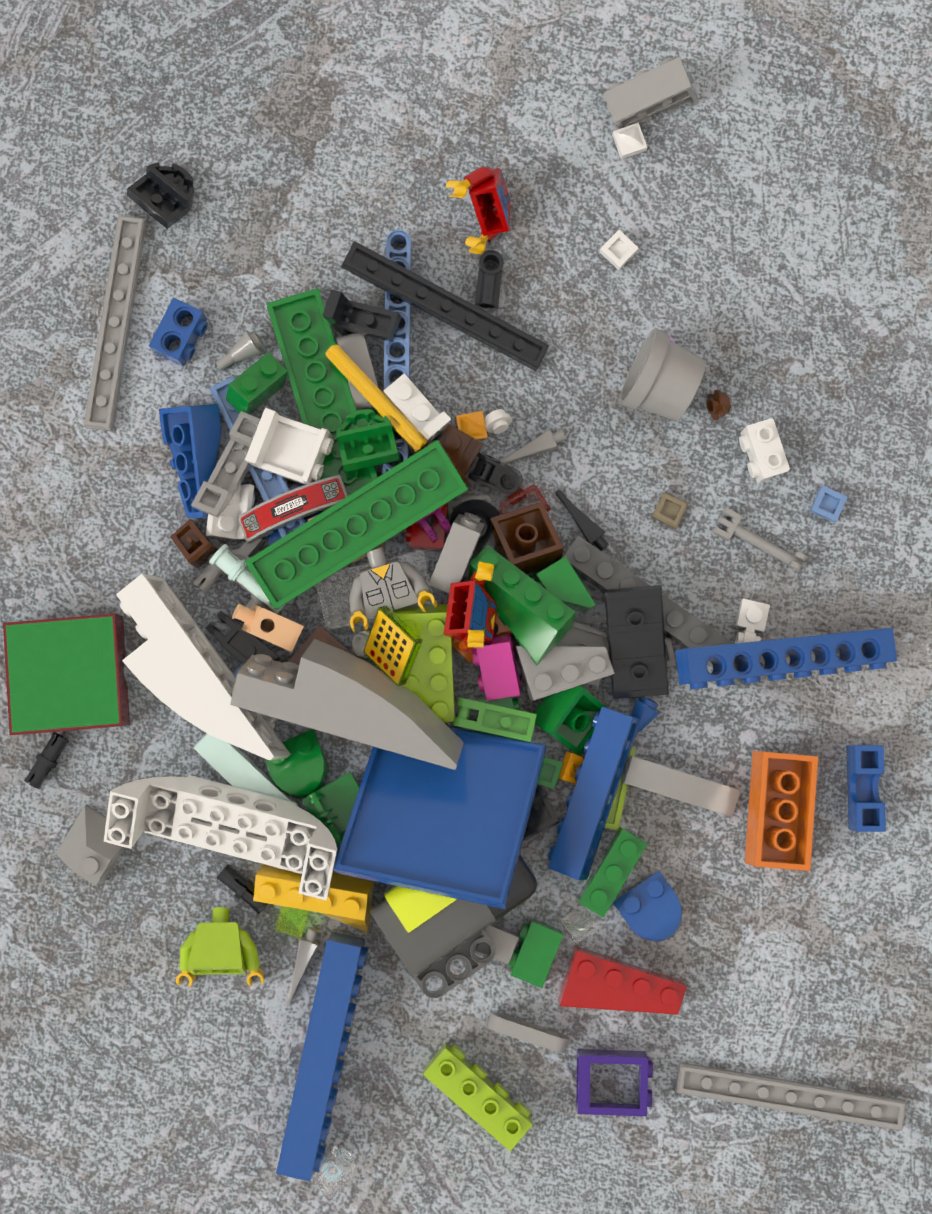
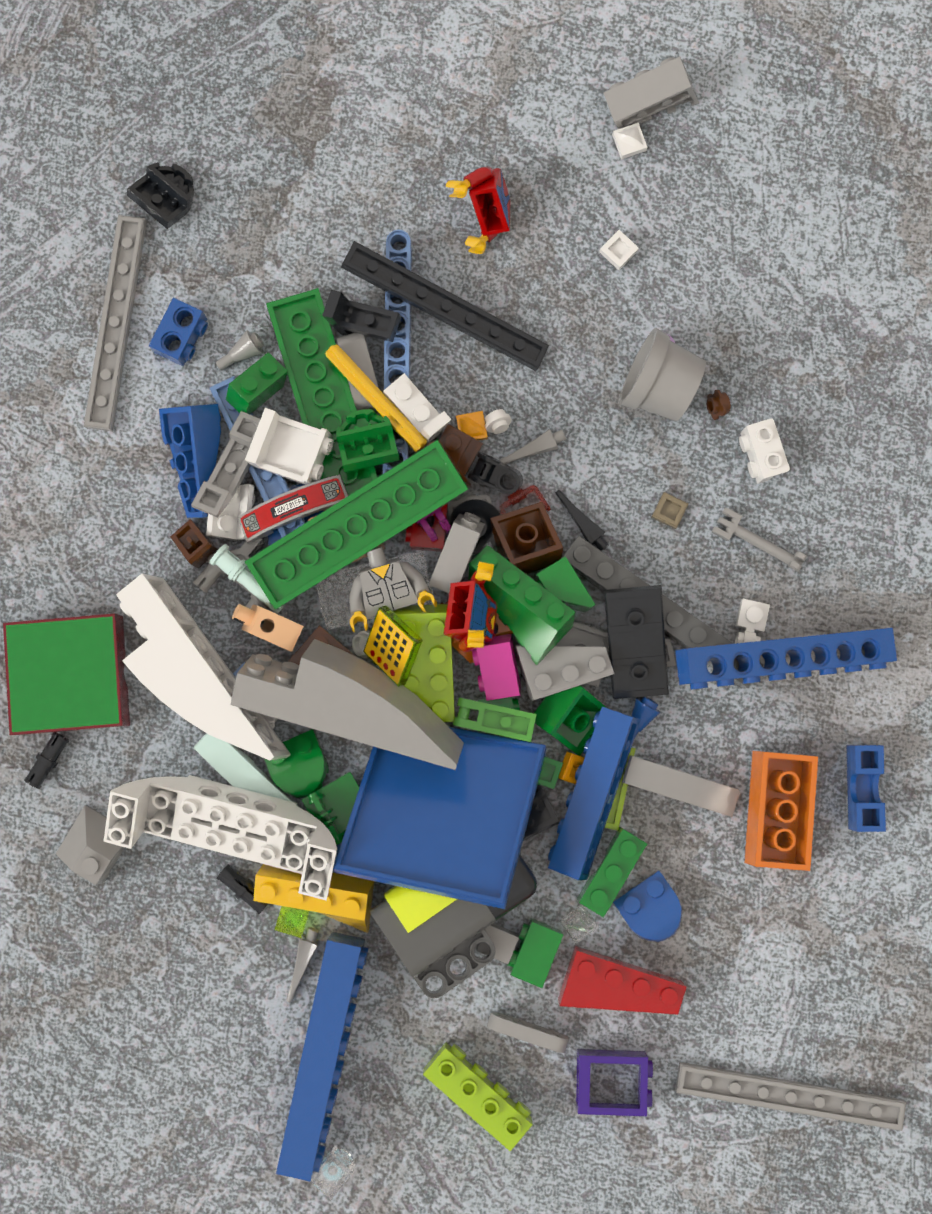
lime torso [176,907,265,987] -> none
black hinge [206,610,281,664] -> none
black piece [475,250,504,309] -> none
medium blue plate [809,485,848,523] -> none

